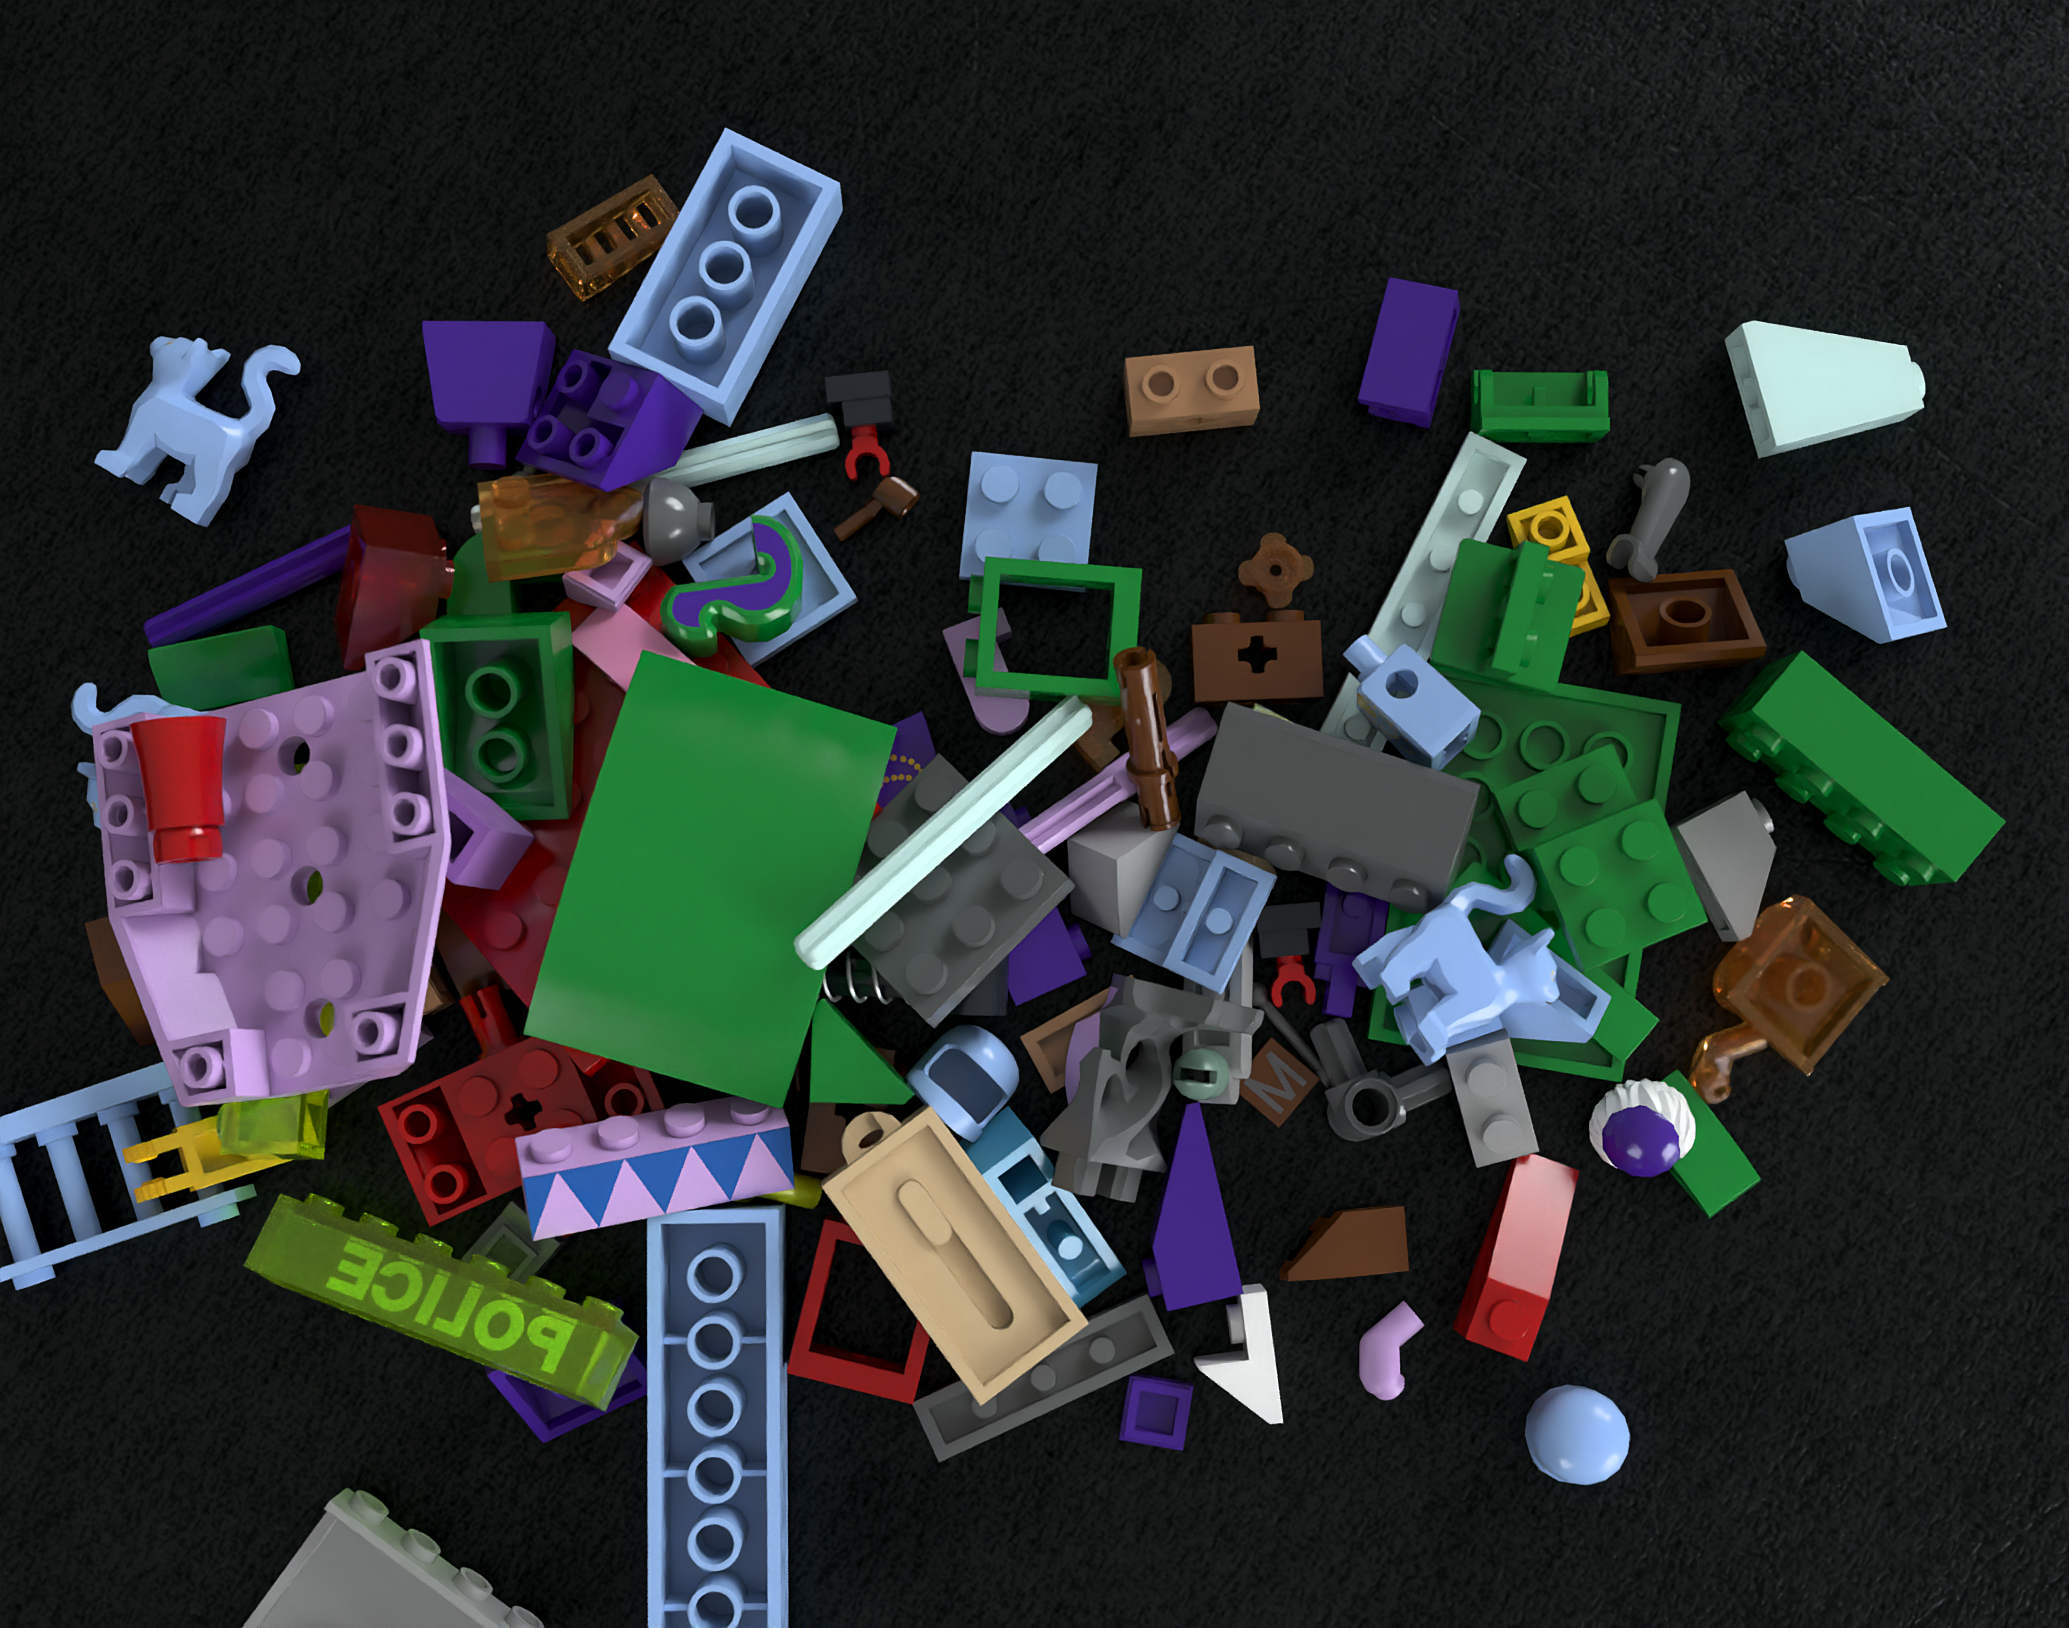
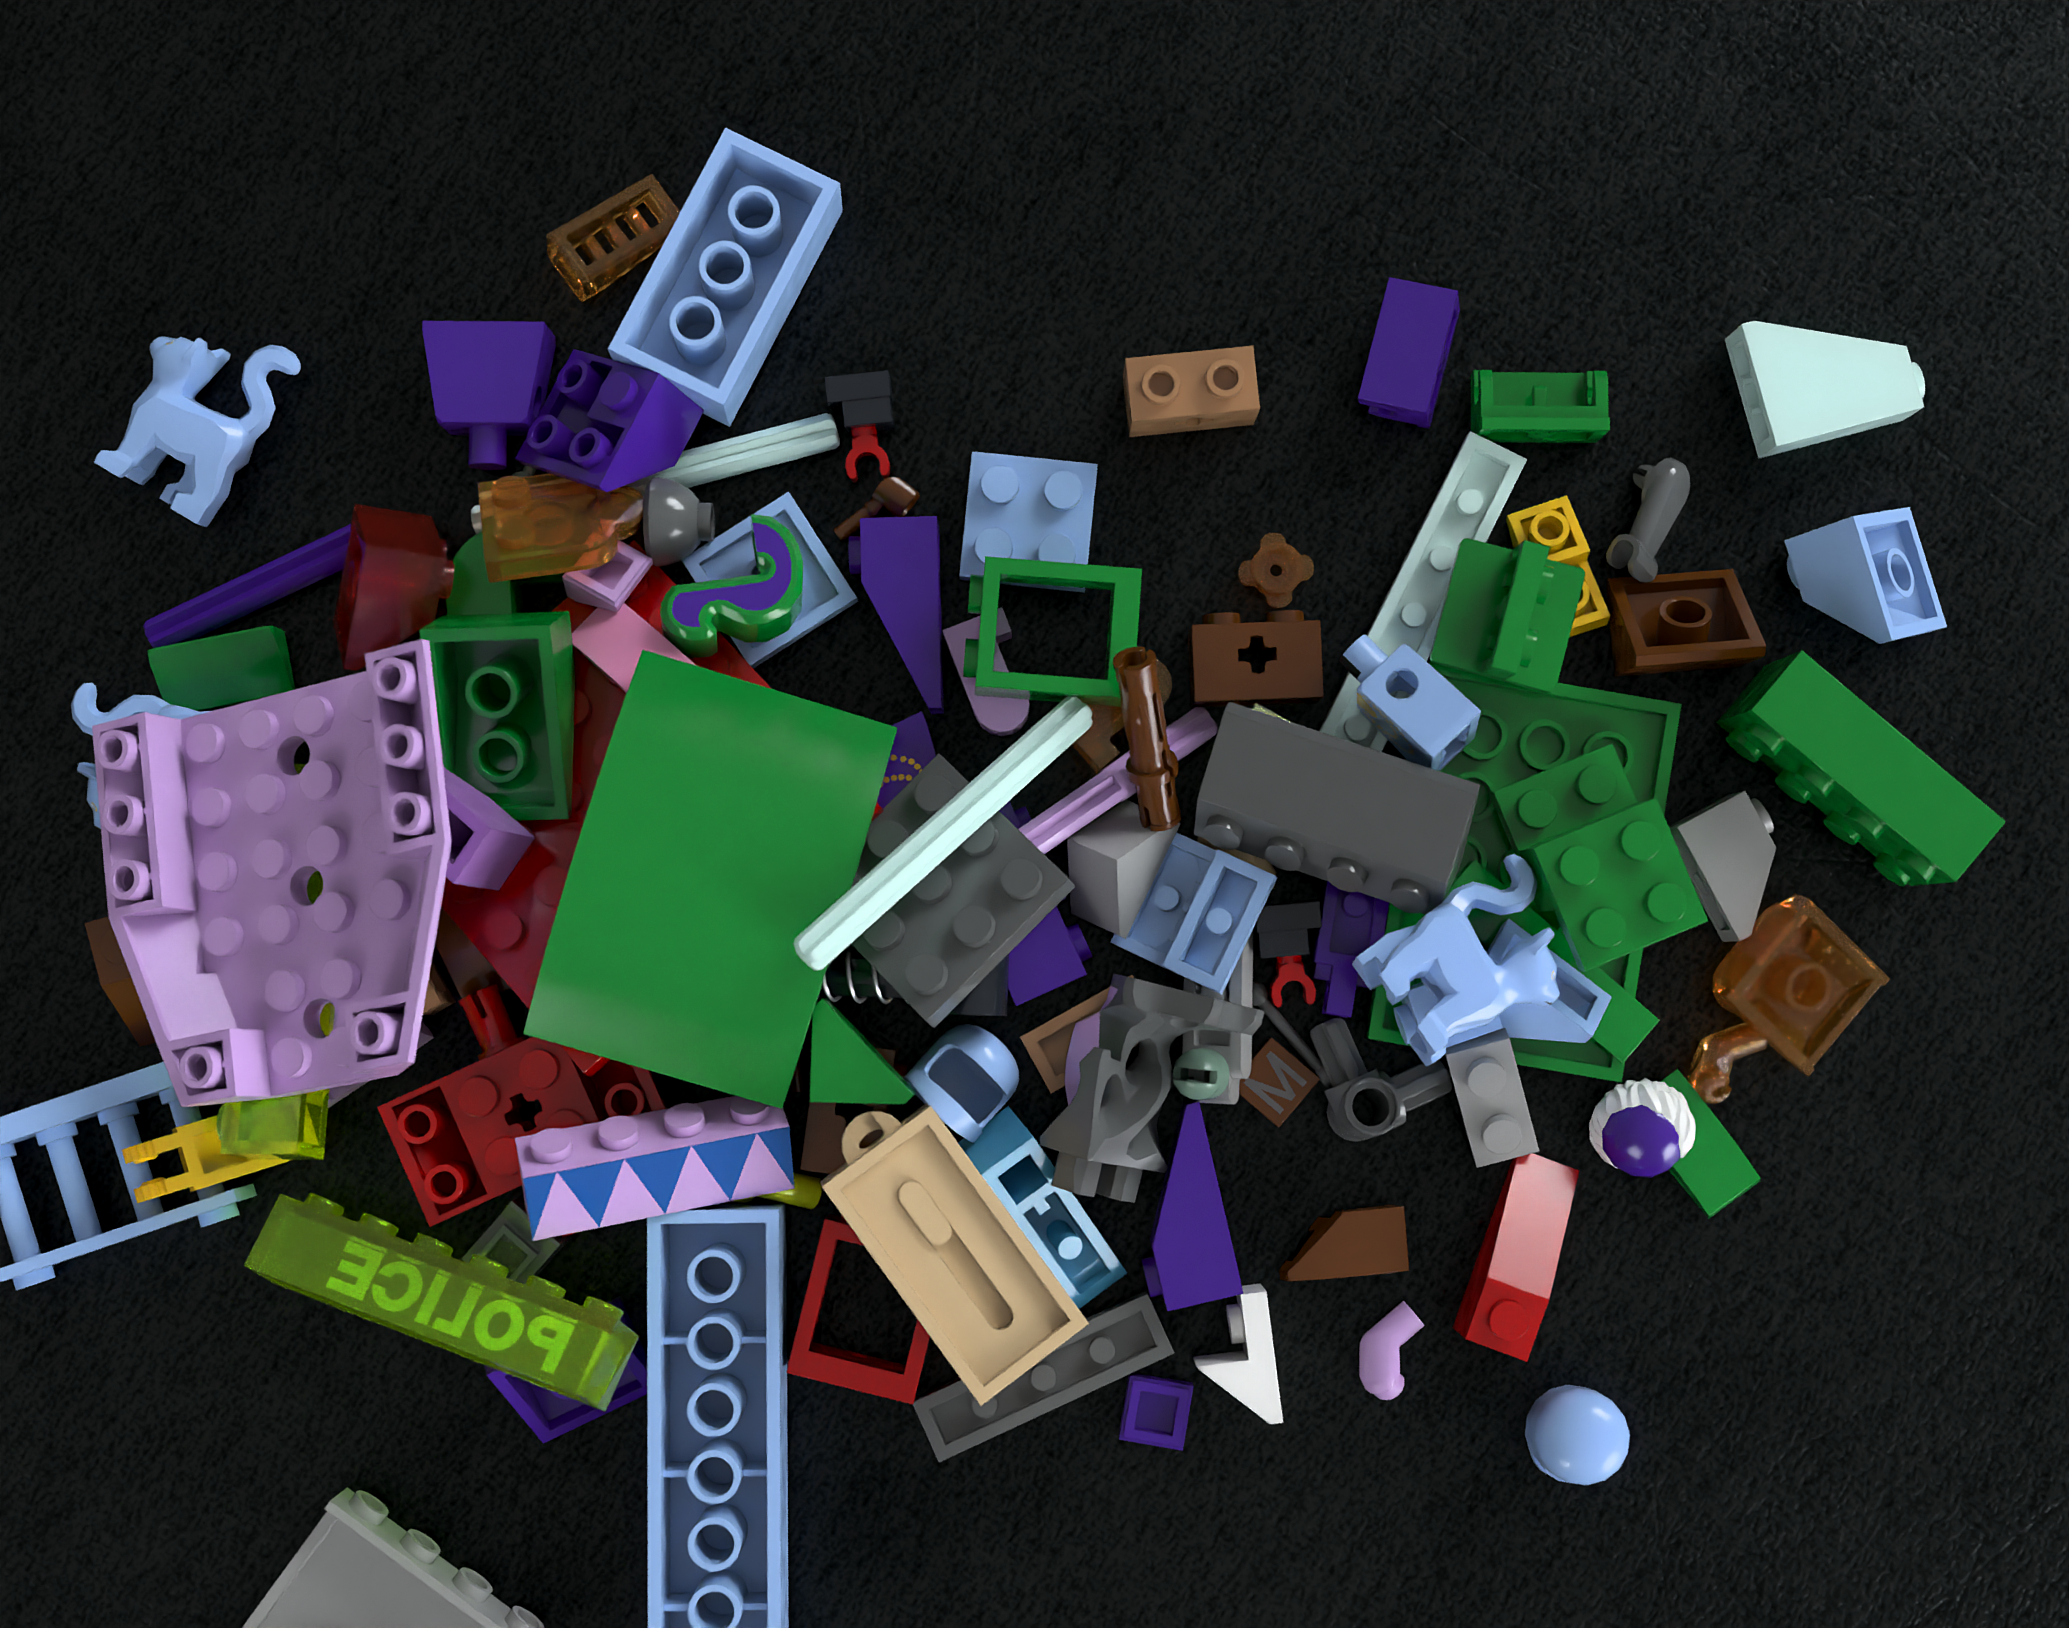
red plant [129,716,227,864] -> none
none -> dark purple slope [848,516,944,714]

